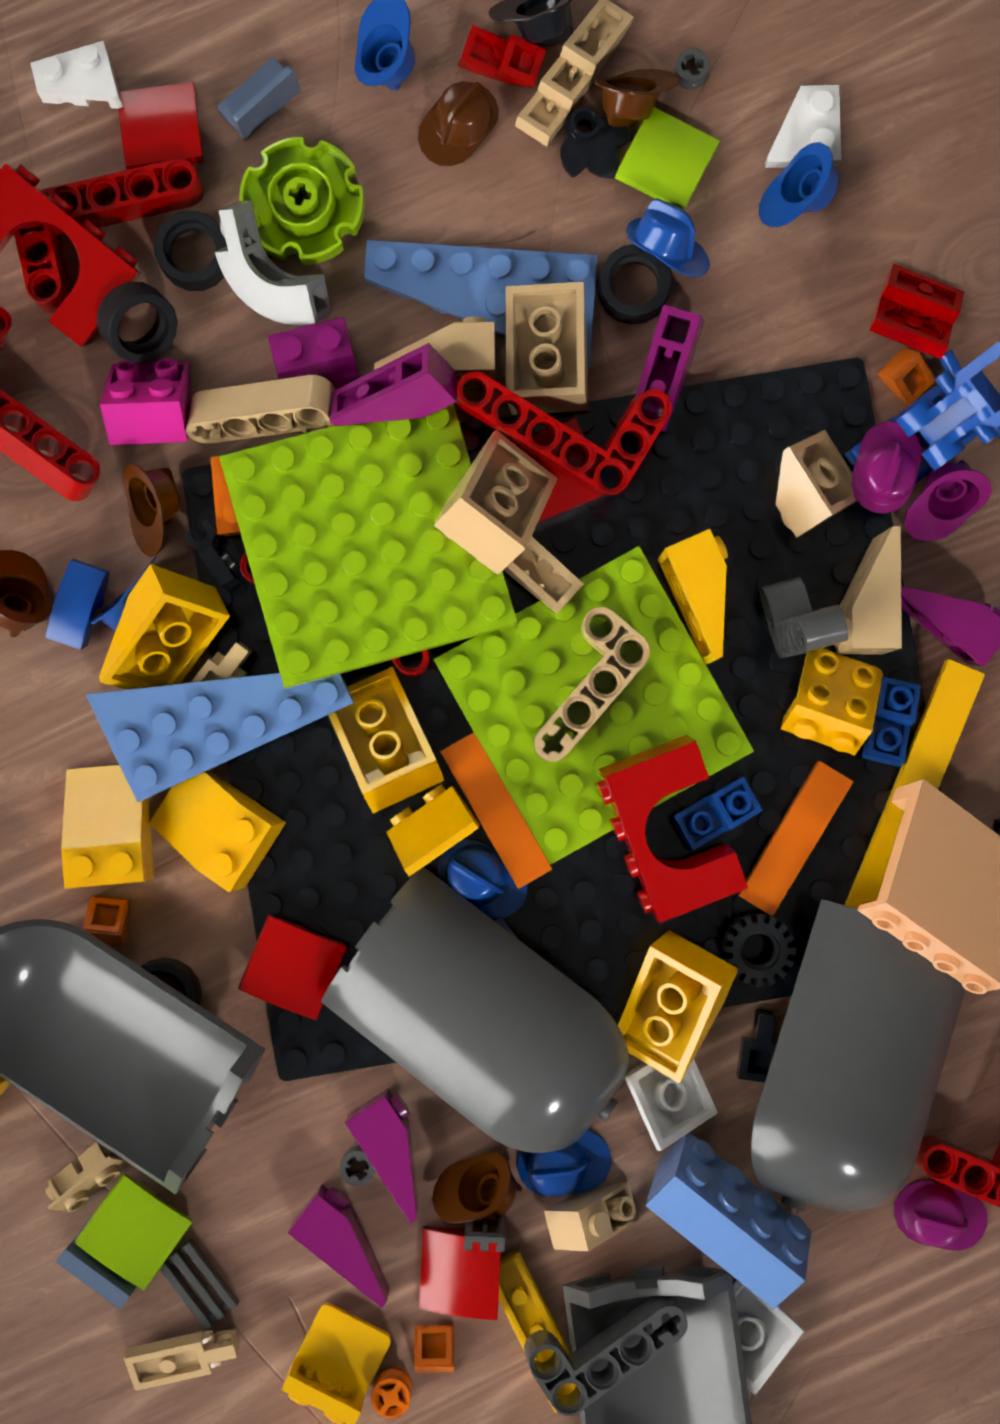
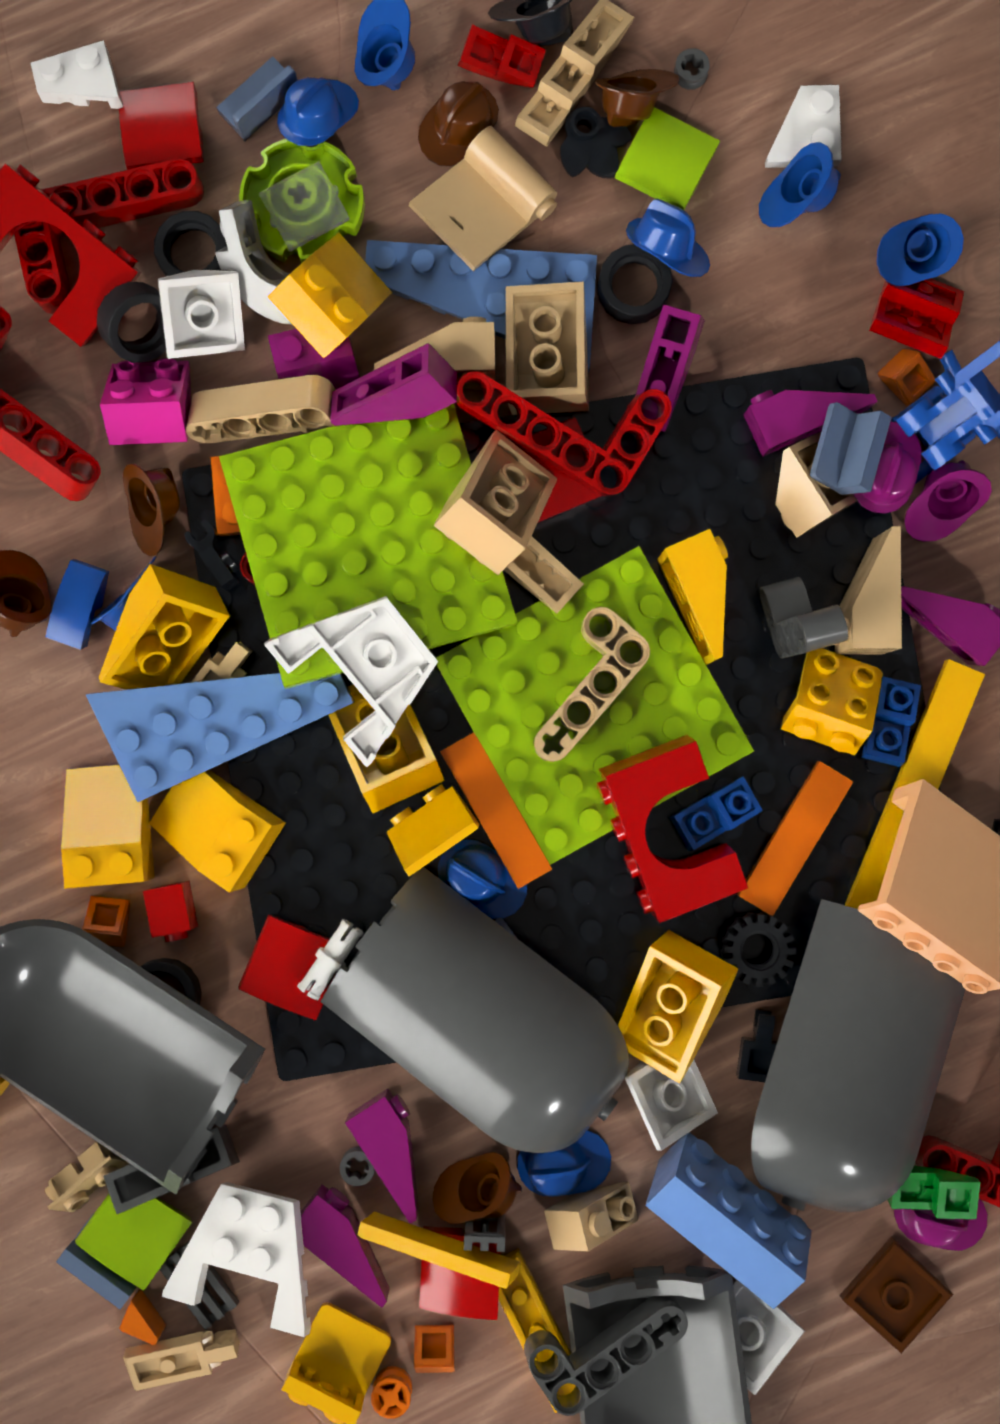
none -> dark grey slope [103,1125,240,1214]
none -> orange slope [119,1289,166,1345]
none -> red brick [143,880,198,942]
none -> white slope [158,270,245,359]
none -> white wing [162,1182,311,1337]
none -> clear piece [259,161,350,252]
none -> white wing [264,596,438,767]
none -> yellow slope [268,232,392,358]
none -> blue piece [277,77,359,146]
none -> white pin [297,919,364,1000]
none -> yellow tile [357,1211,521,1289]
none -> tan door [409,126,557,271]
none -> magenta slope [744,390,877,457]
none -> sand blue panel [810,402,892,495]
none -> reddish brown tile [839,1237,954,1354]
none -> blue piece [876,213,964,286]
none -> green slope [888,1166,980,1219]

